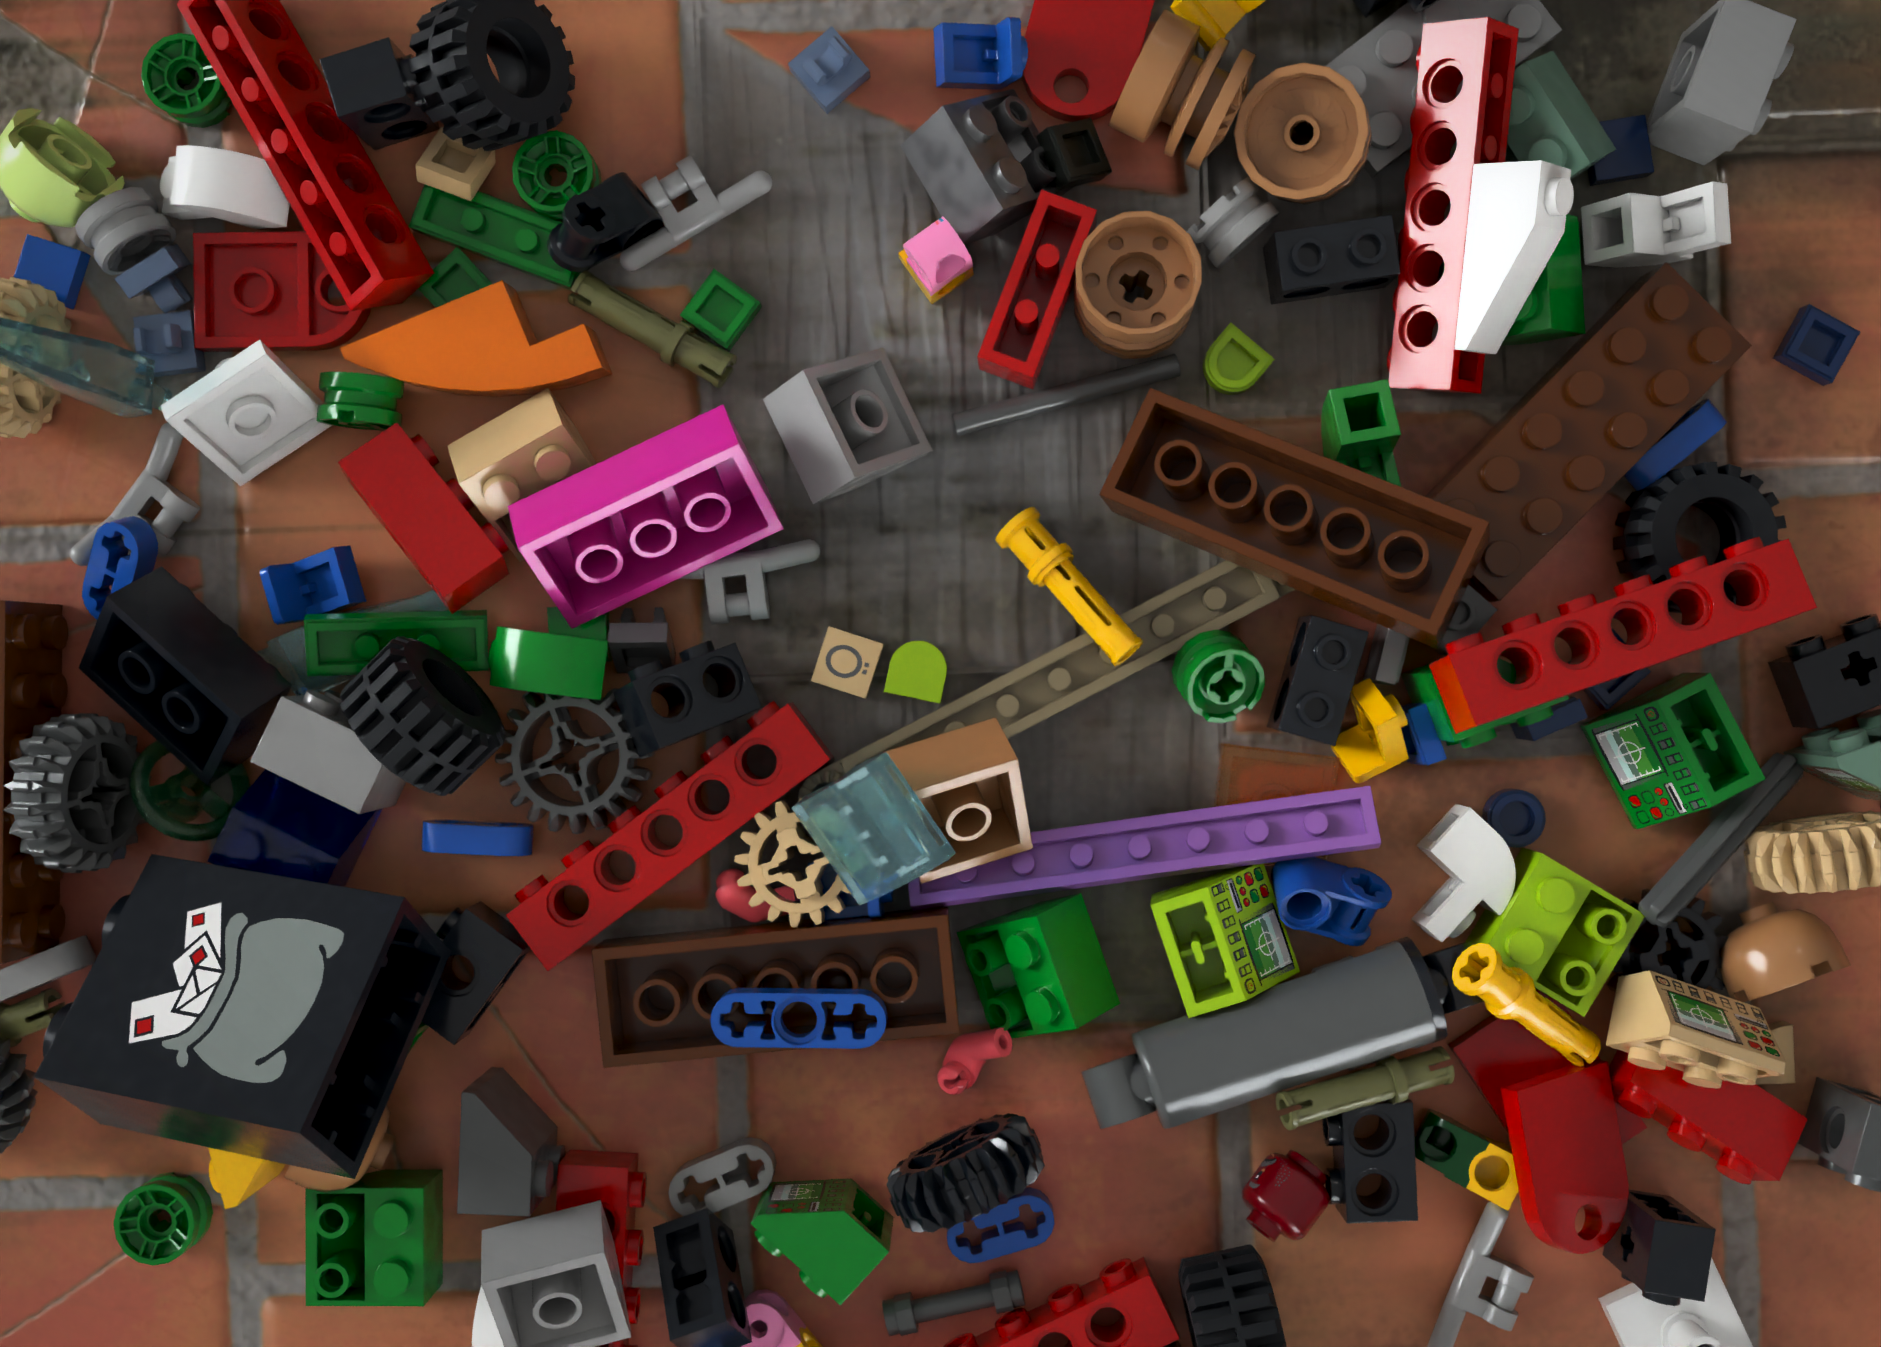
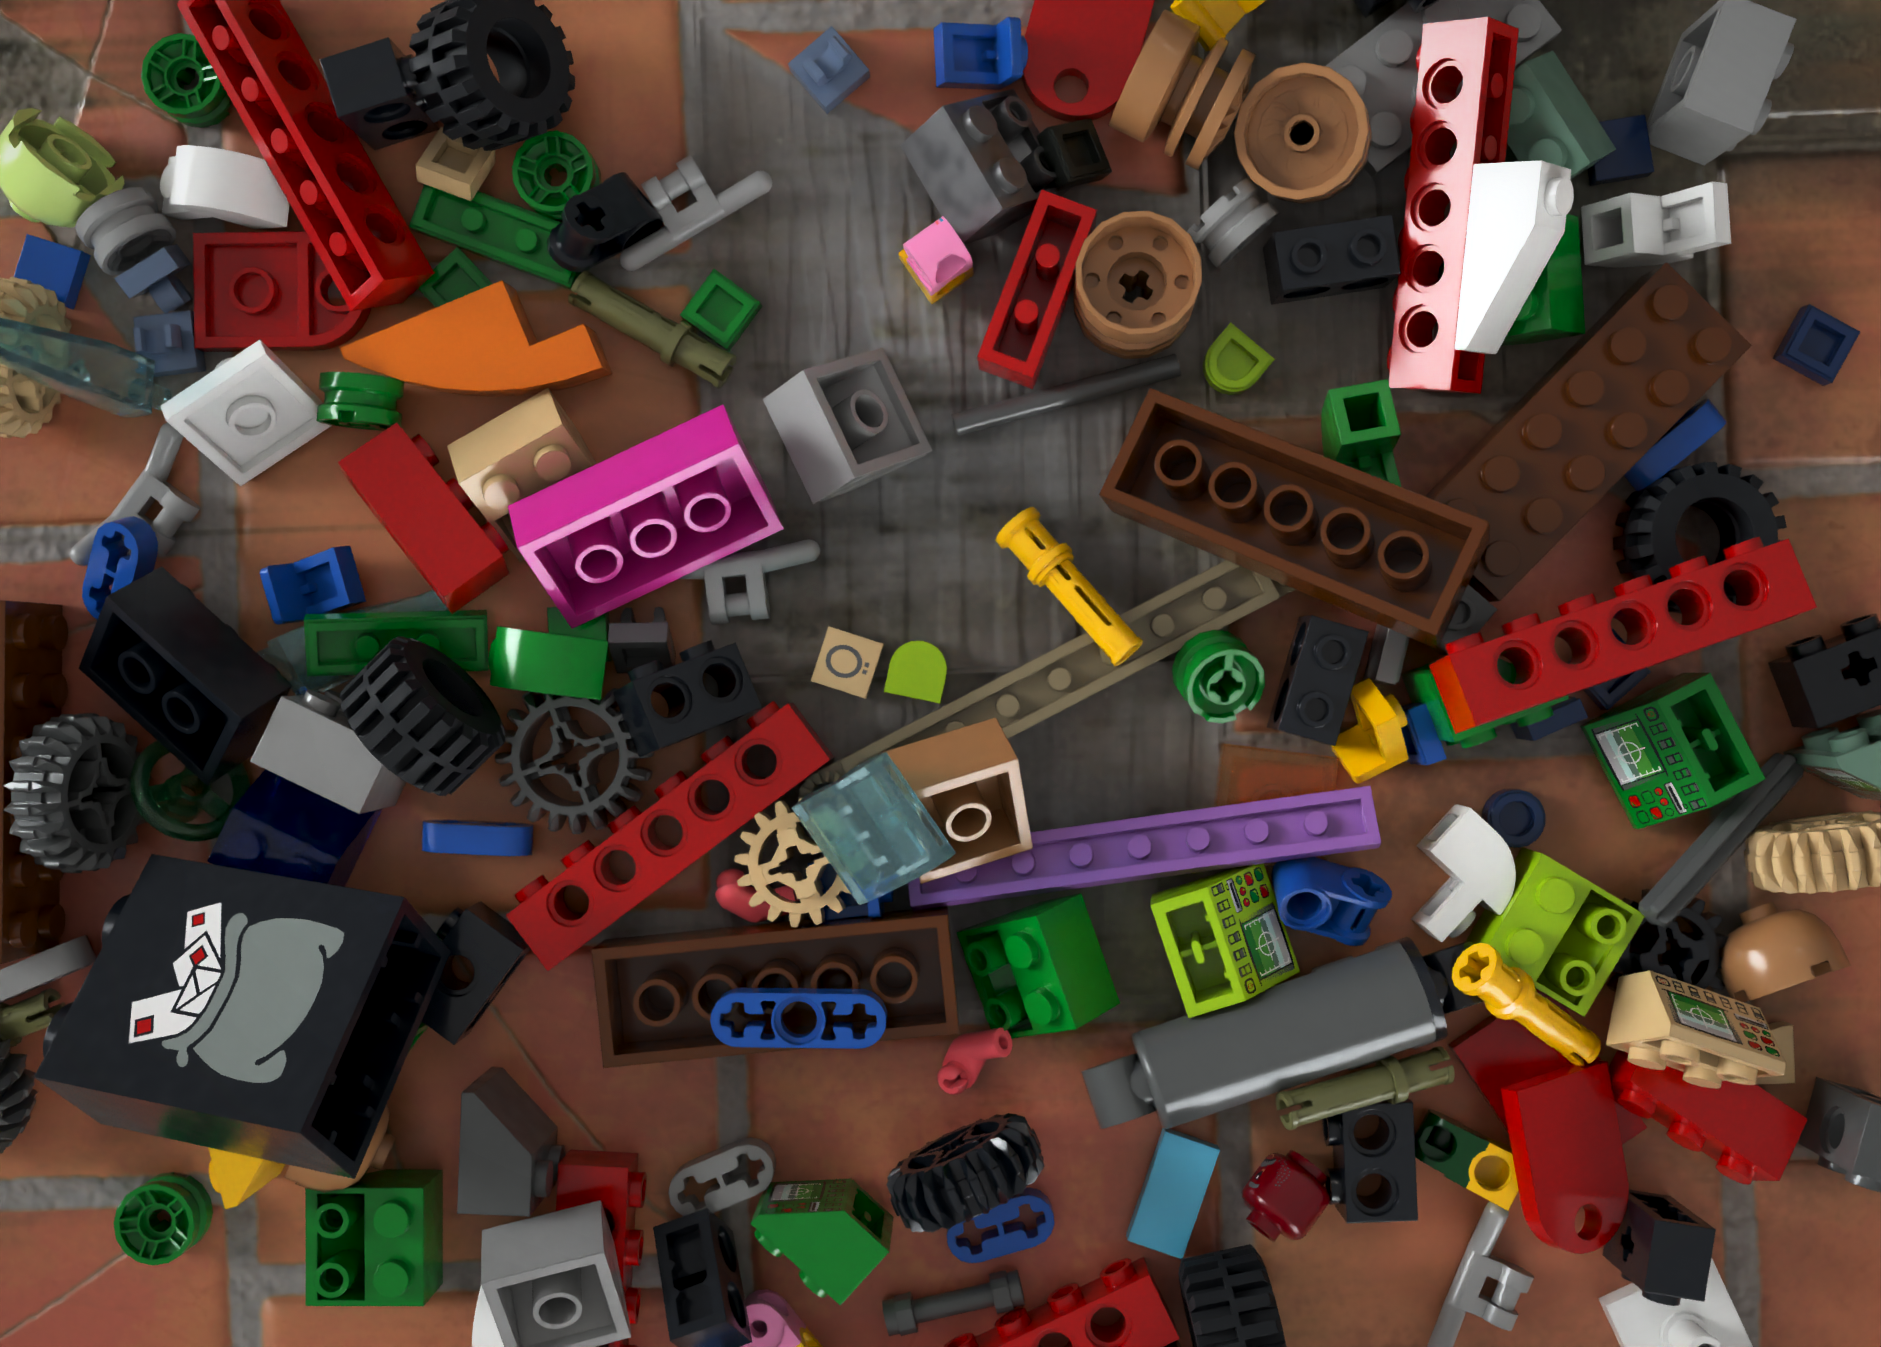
none -> medium azure tile [1126,1128,1220,1259]

